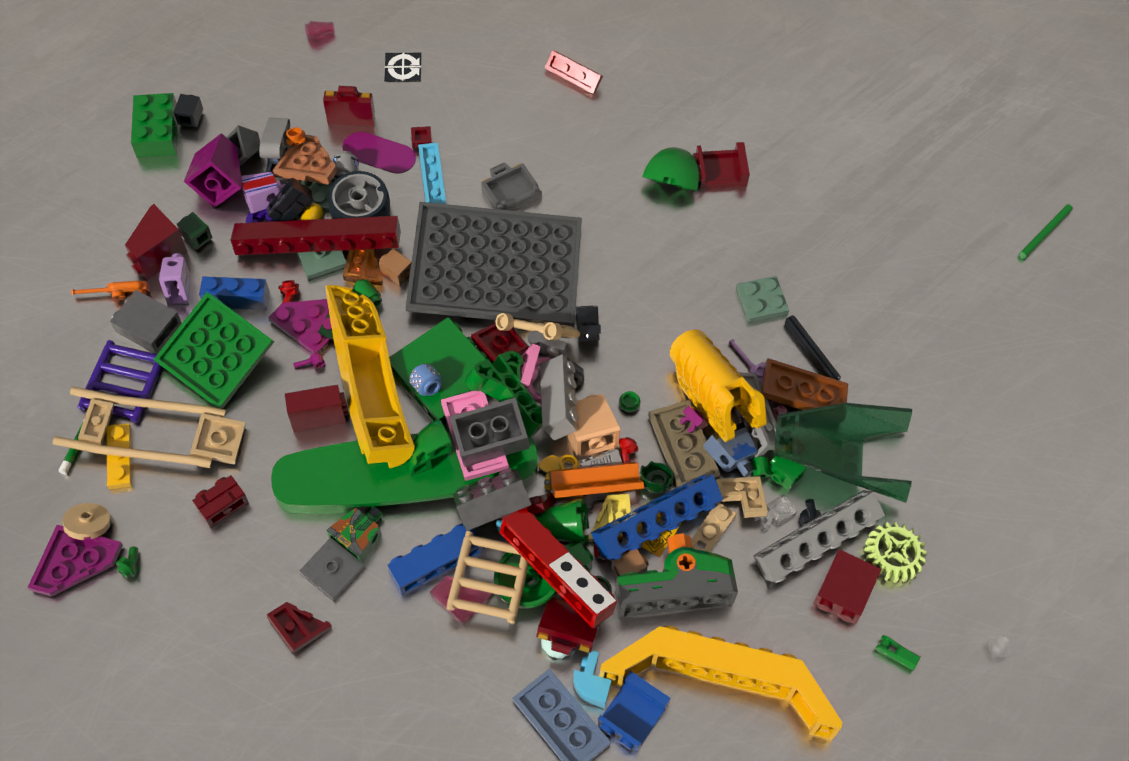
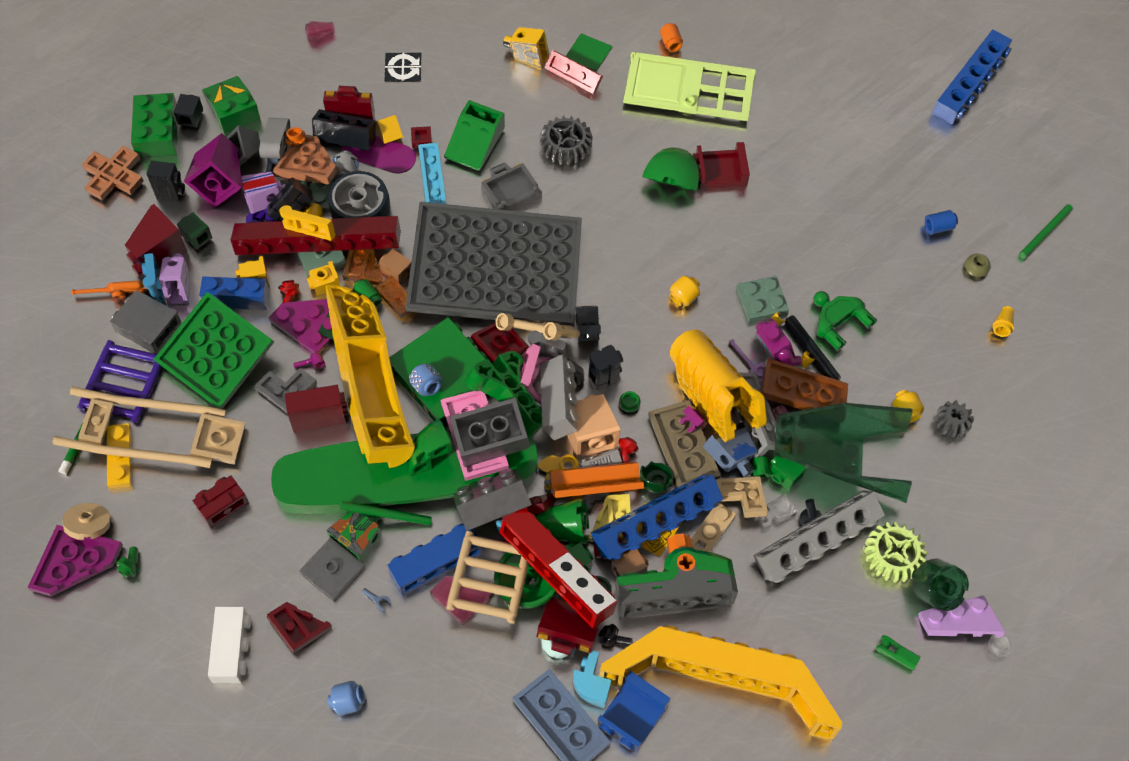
dark red brick [814,549,882,623] -> none
none -> nougat plate [82,146,144,201]
none -> dark azure plate [142,253,165,305]
none -> black brick [146,160,185,202]
none -> green slope [202,76,260,133]
none -> white brick [208,607,251,683]
none -> yellow brick [235,256,269,285]
none -> flat silver plate [255,368,317,413]
none -> yellow plate [279,205,336,241]
none -> yellow brick [306,261,340,296]
none -> black brick [312,109,376,150]
none -> medium blue head [327,681,366,715]
none -> green piece [341,501,432,526]
none -> sand blue hand [362,588,391,612]
none -> yellow brick [375,115,403,143]
none -> clear orange plate [375,276,410,318]
none -> green slope [444,100,505,171]
none -> yellow torso [503,27,550,69]
none -> flat silver gear [540,115,593,165]
none -> green sticker [566,33,613,71]
none -> black brick [588,345,623,391]
none -> black plate [599,624,633,647]
none -> yellowish green door [623,52,756,121]
none -> orange brick [660,23,683,52]
none -> yellow head [669,276,700,306]
none -> magenta torso [755,312,815,368]
none -> green connector [813,291,877,351]
none -> yellow head [892,390,925,423]
none -> clear green brick [912,558,969,611]
none -> lavender wing [918,595,1005,637]
none -> blue brick [925,210,958,235]
none -> blue brick [932,29,1012,124]
none -> dark grey gear [935,400,974,438]
none -> olive plate [964,253,991,278]
none -> yellow cone [992,306,1014,337]

